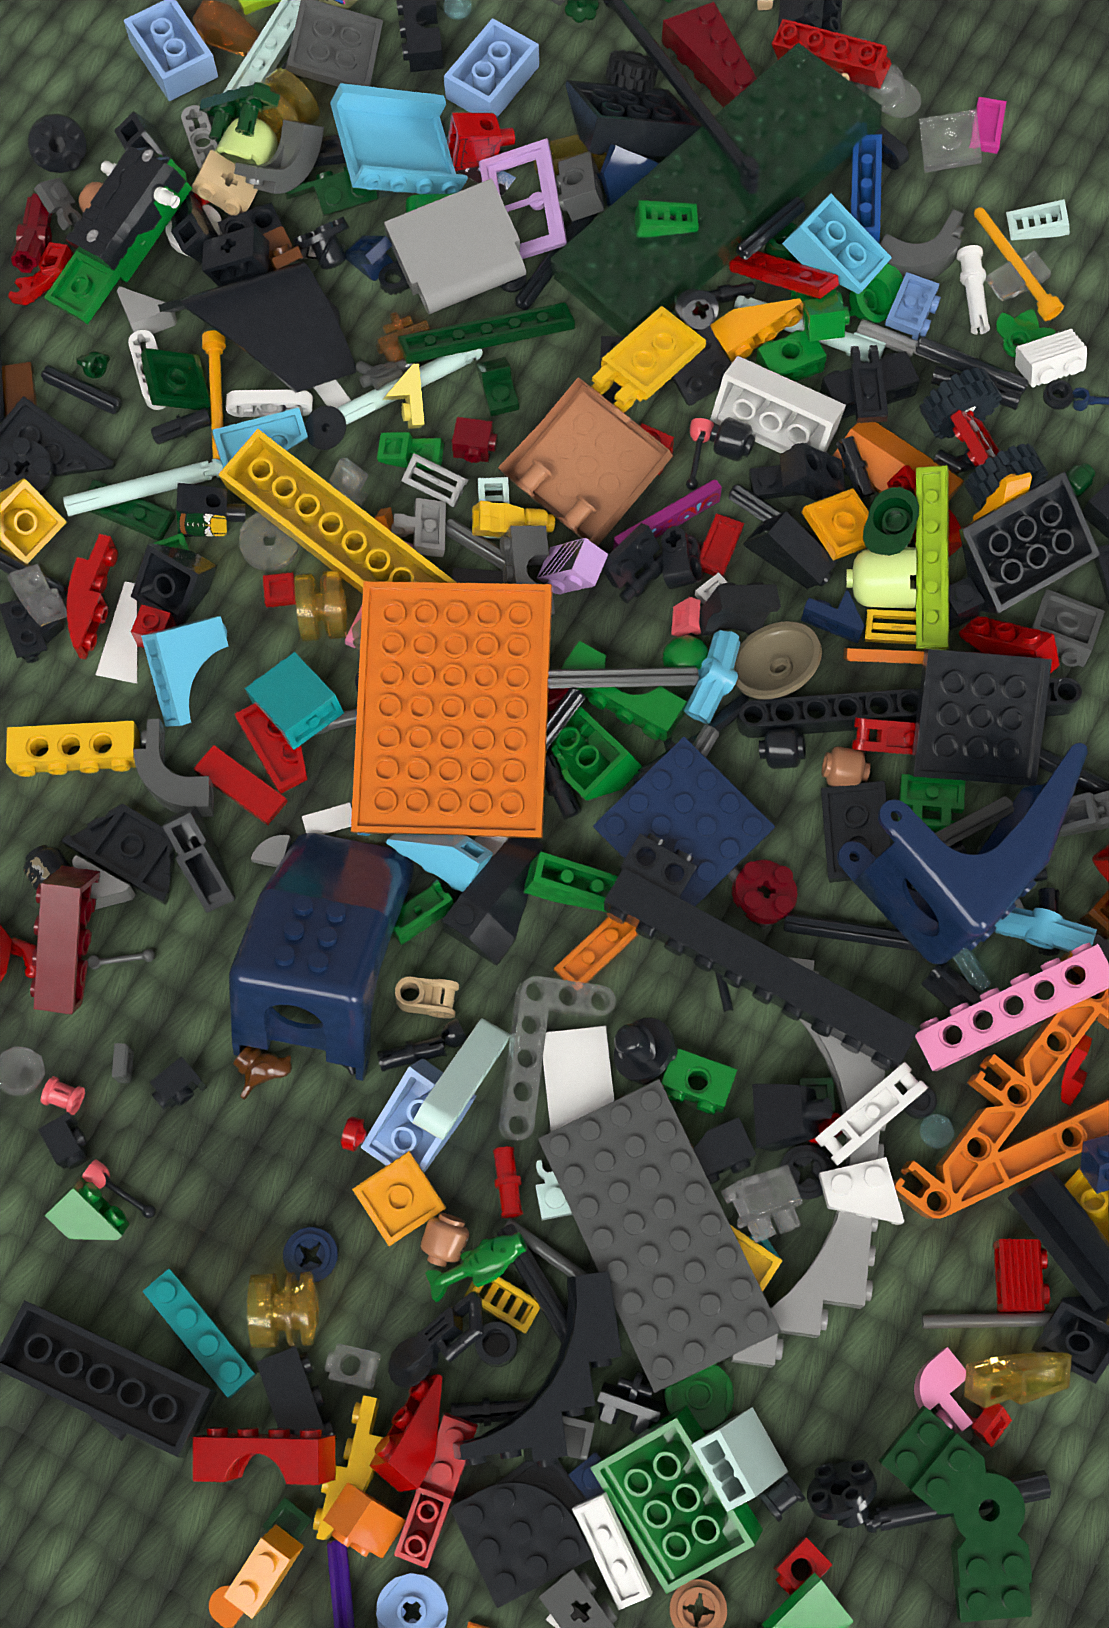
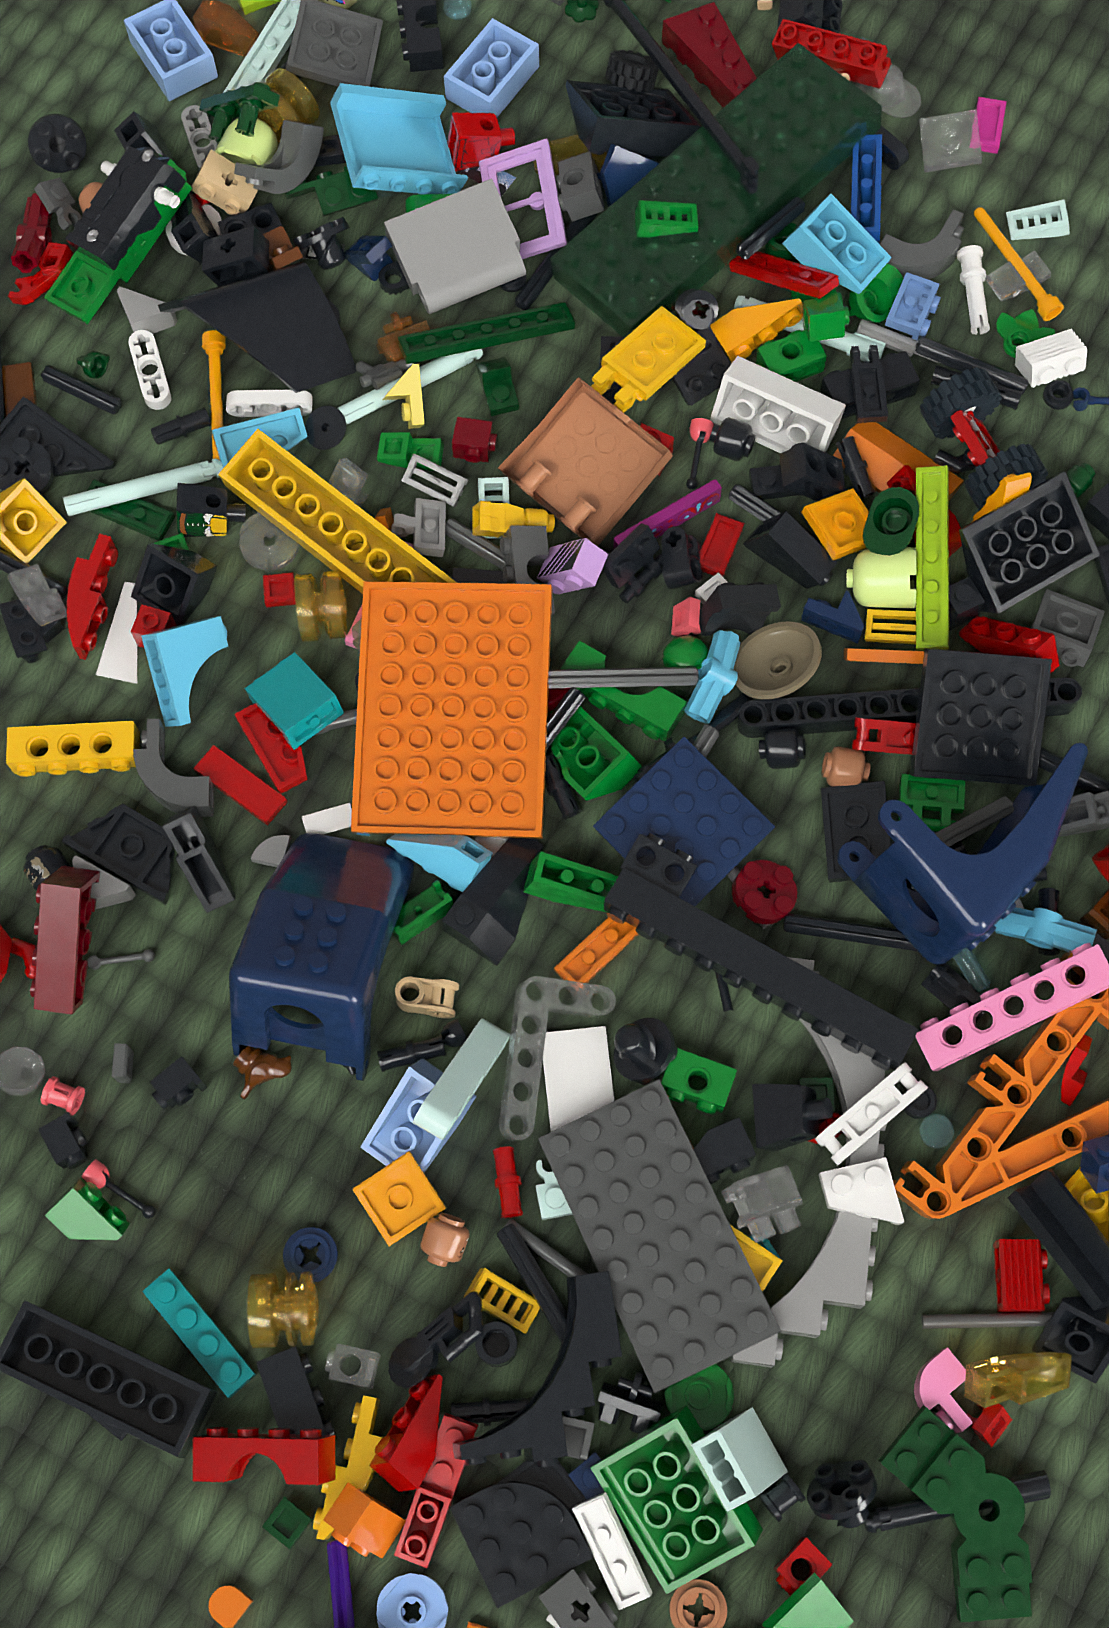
dark green plate [140,348,211,411] -> none
light orange brick [224,1525,304,1619] -> none
white sticker [314,380,351,408] -> none
red tile [341,1116,367,1152] -> none
green animal [425,1232,527,1302] -> none
black bar [697,282,755,305] -> none
black gear [779,1145,833,1200] -> none

